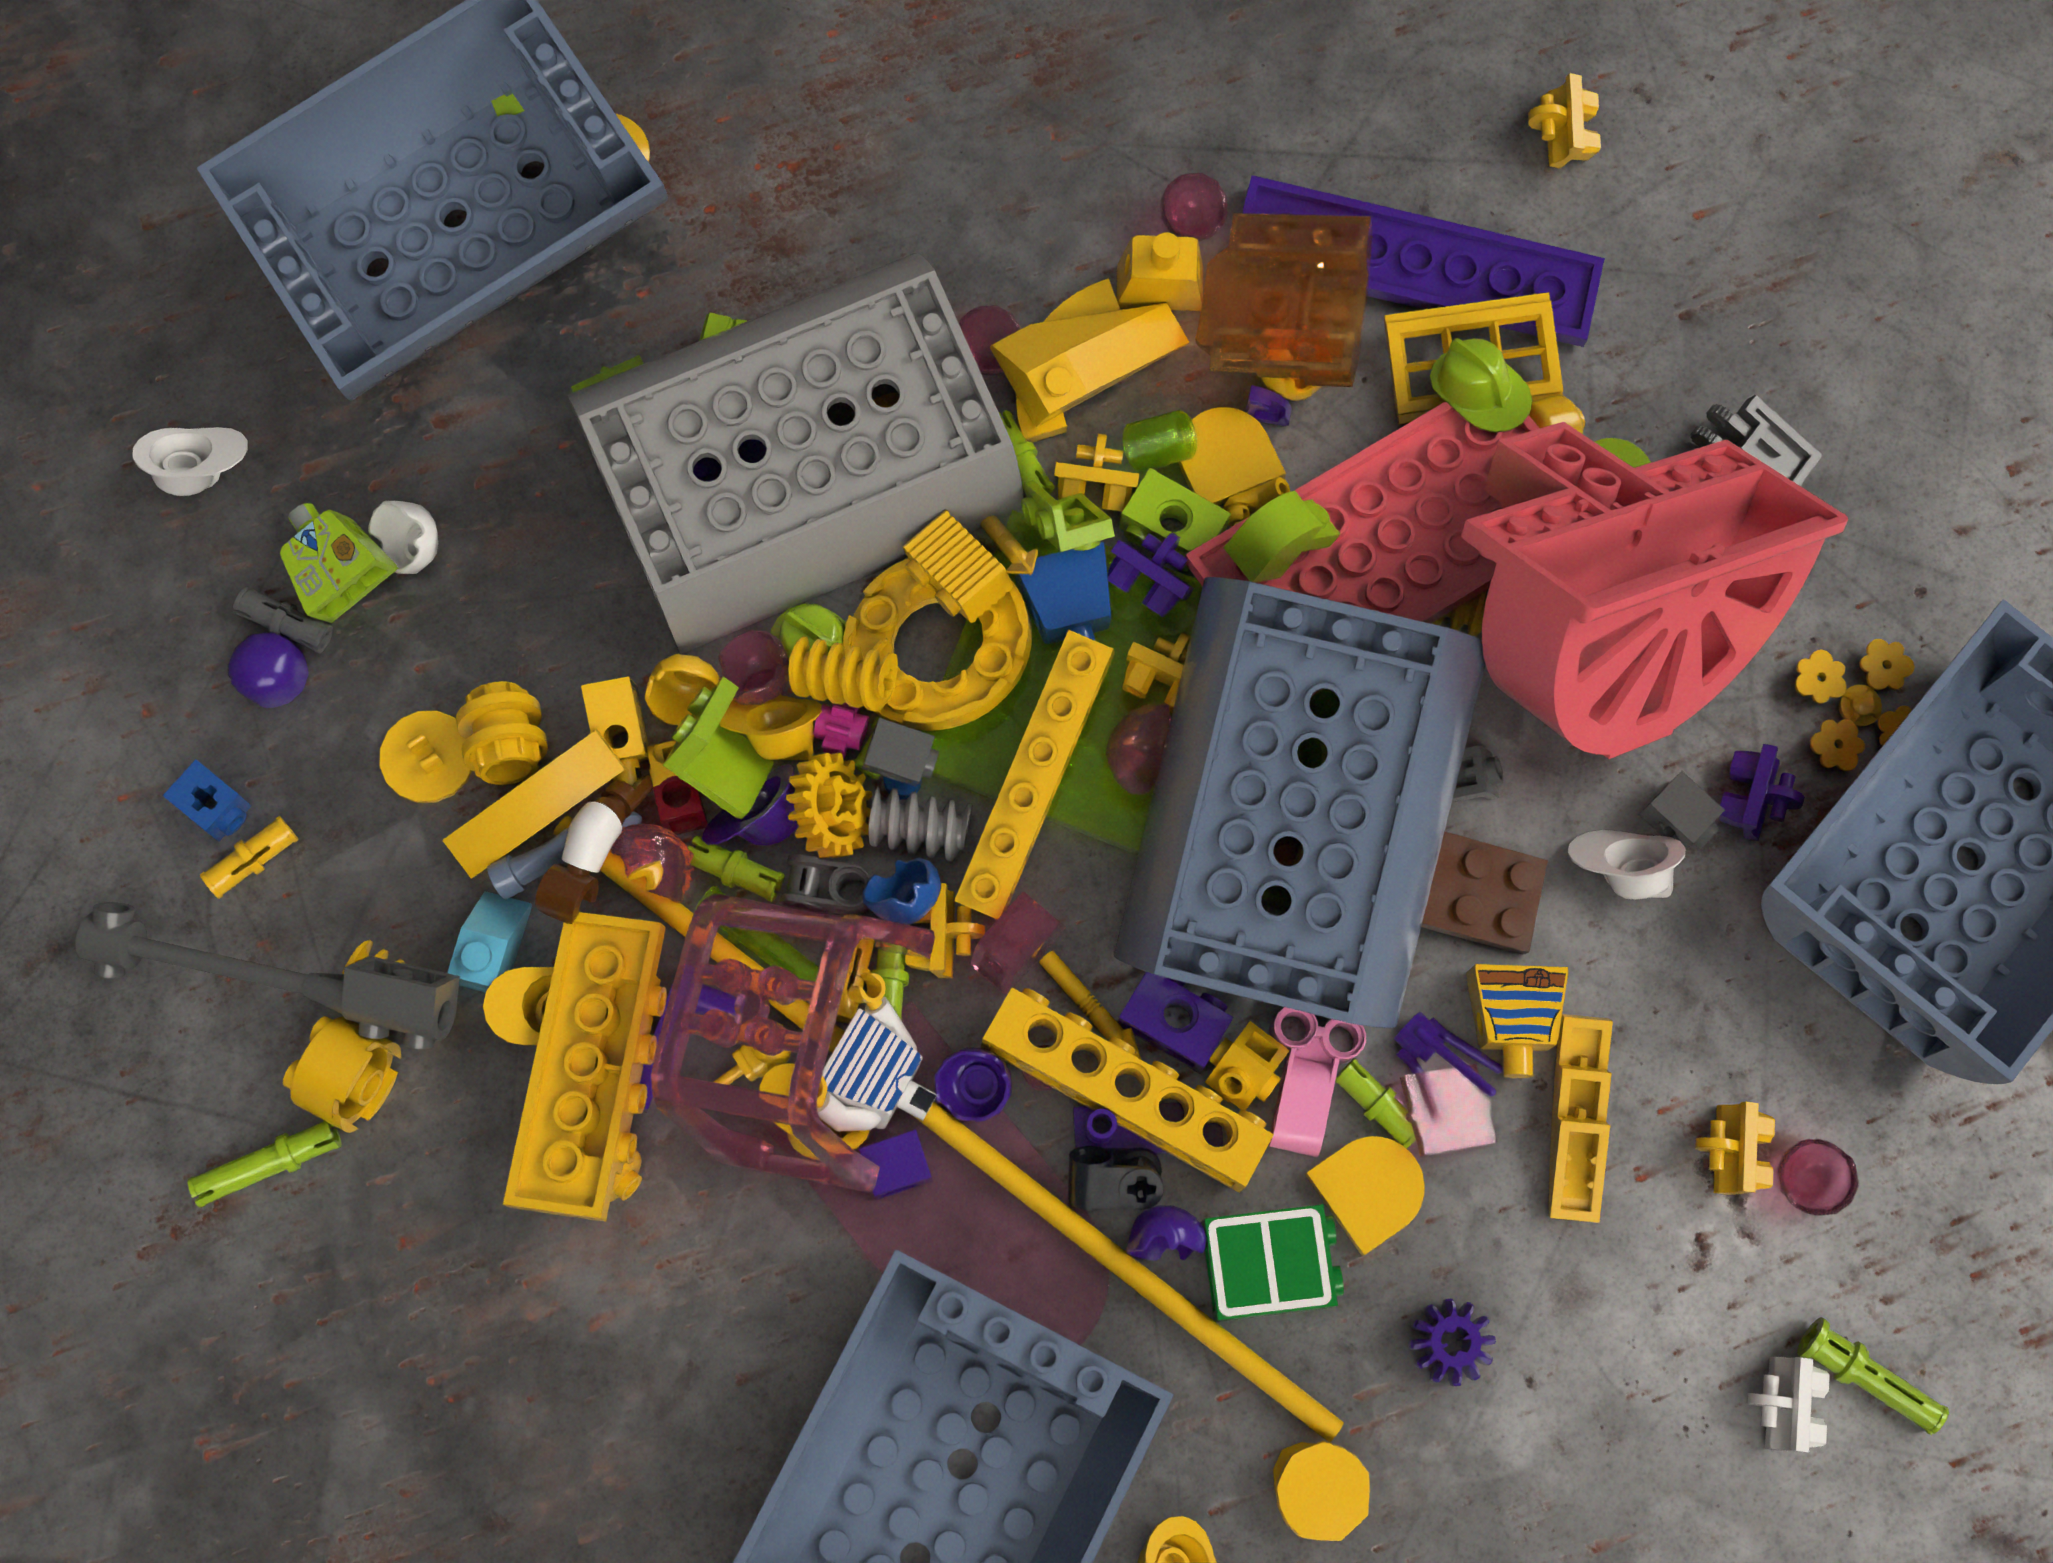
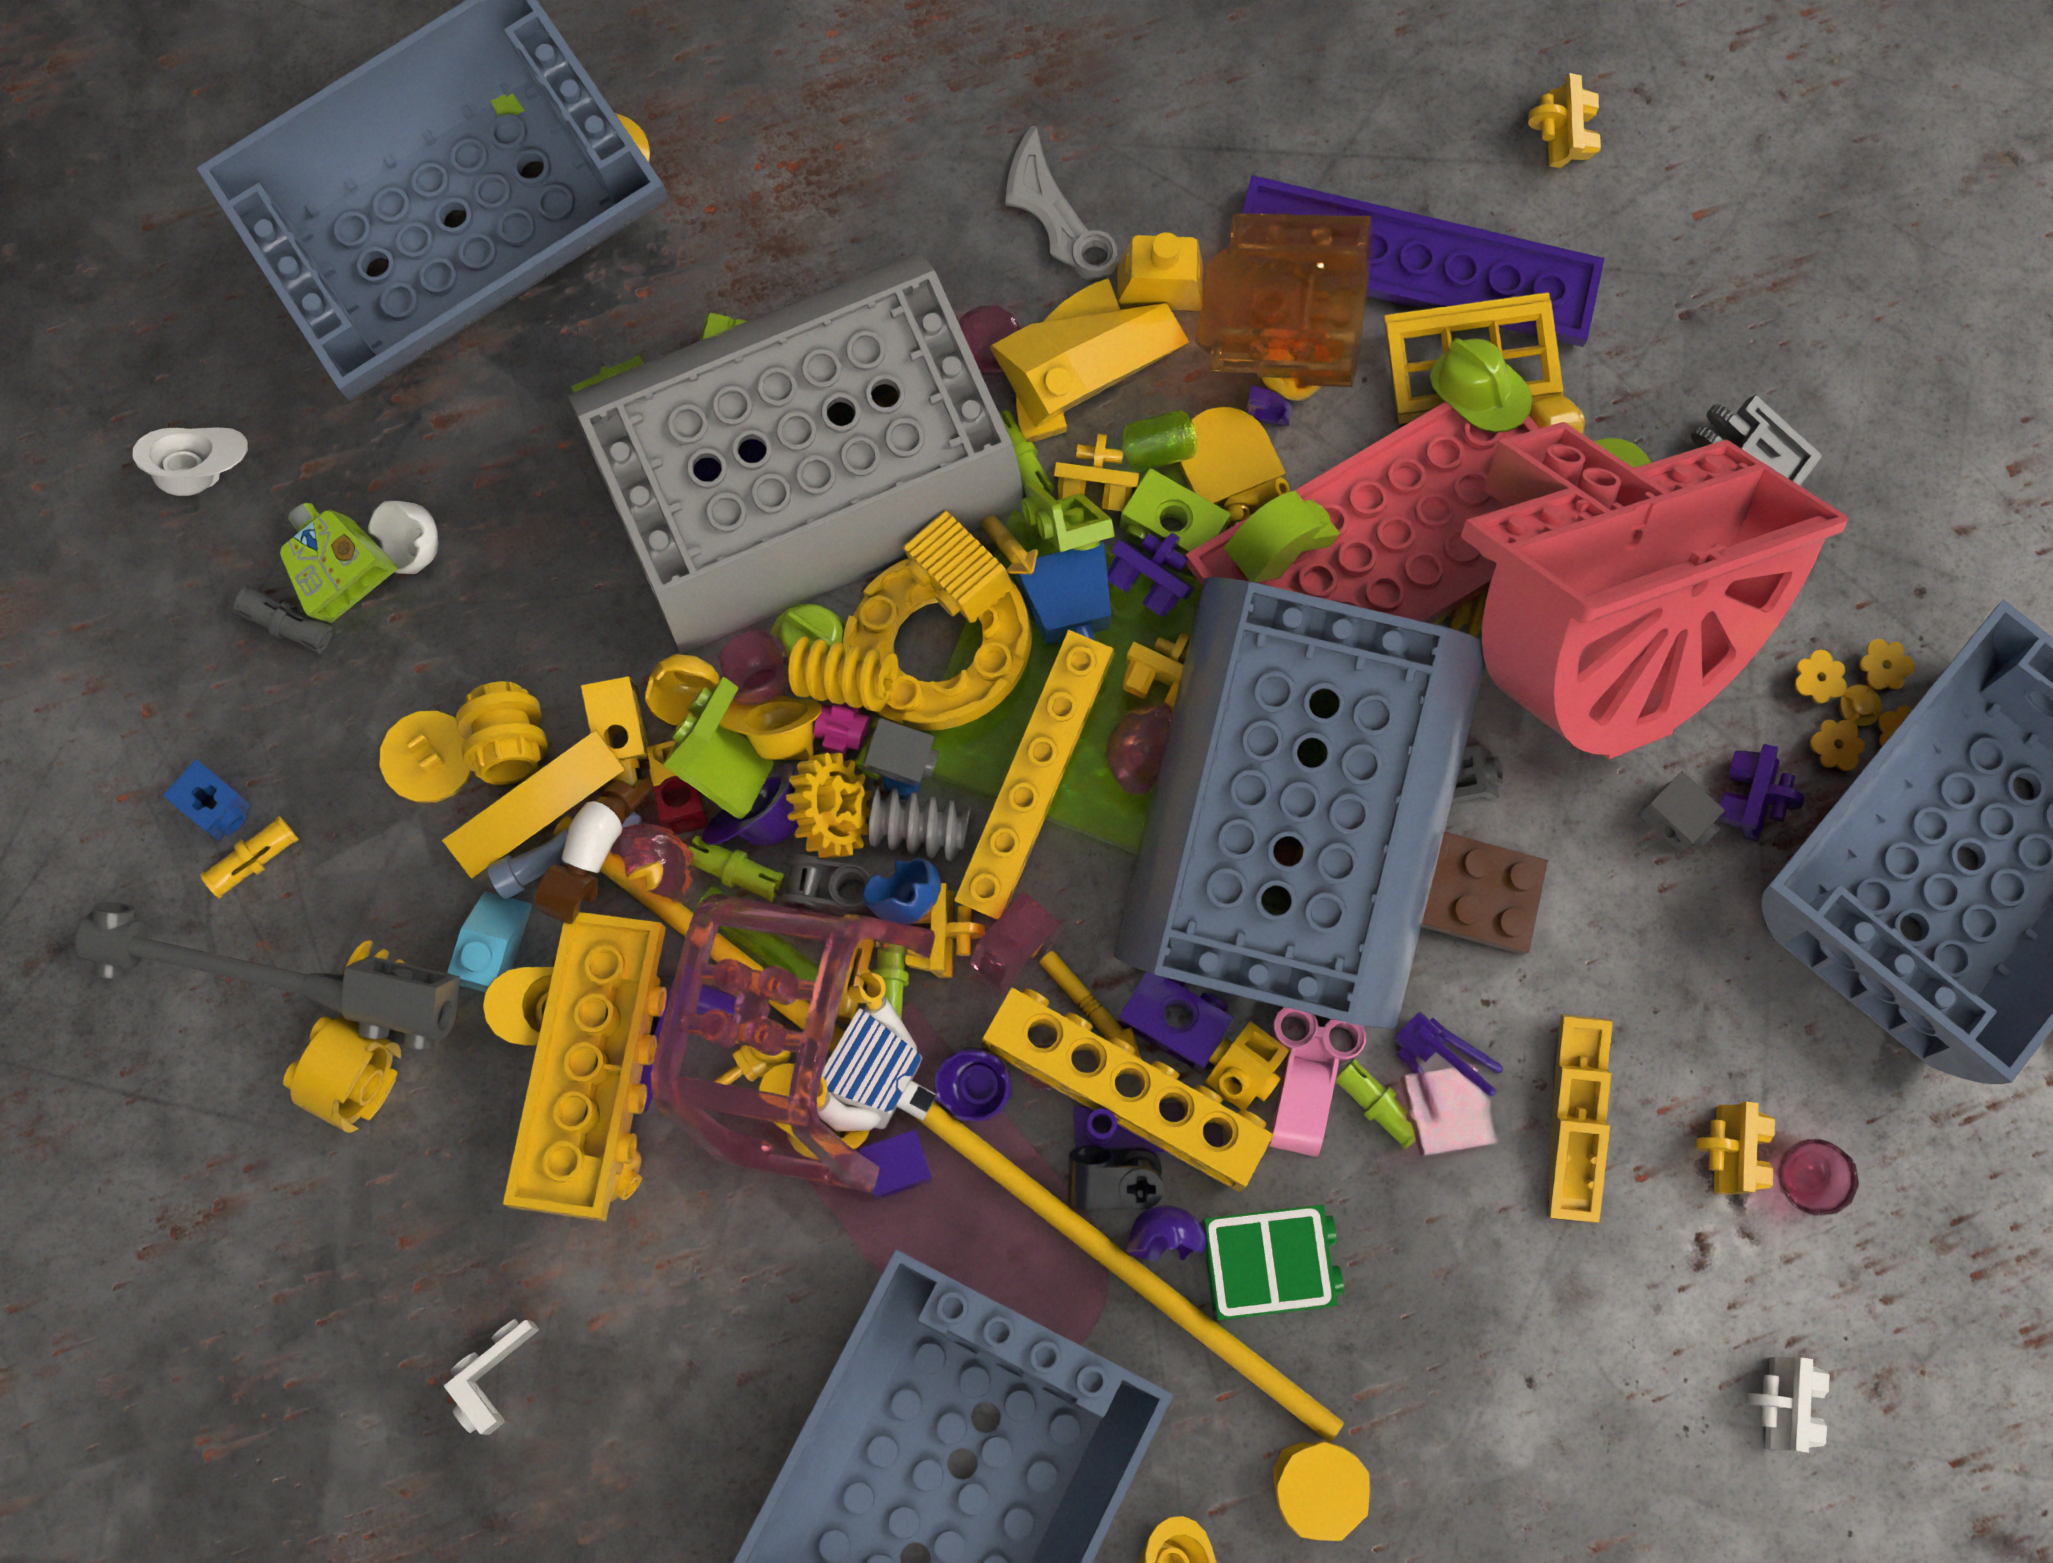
lime pin [187,1120,342,1208] -> none
dark purple hair [228,632,309,708] -> none
clear pink hair [1160,173,1228,242] -> none
yellow tile [1305,1136,1425,1256] -> none
dark purple gear [1408,1299,1496,1386] -> none
torso [1466,964,1568,1078] -> none
white piece [1568,830,1686,900] -> none
lime pin [1797,1317,1949,1435] -> none
none -> white bracket [444,1319,539,1435]
none -> light grey piece [1006,126,1117,281]

